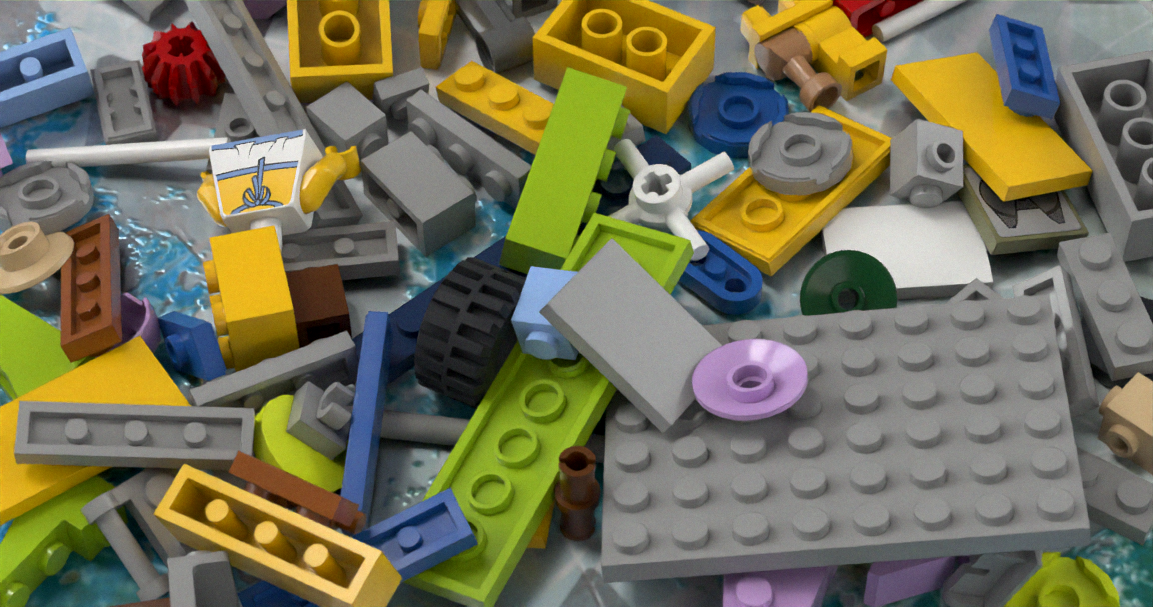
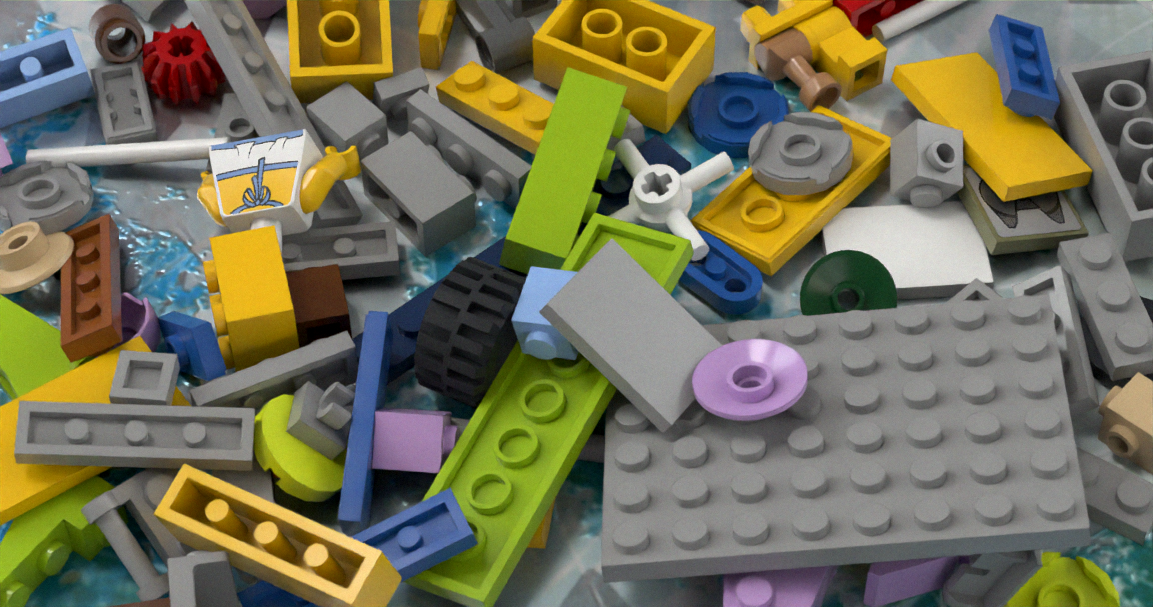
dark orange plate [228,451,367,535] -> none
reddish brown pin [554,446,601,542] -> none
none -> reddish brown brick [89,4,145,64]
none -> light grey plate [109,350,180,406]
none -> lavender brick [372,407,460,473]

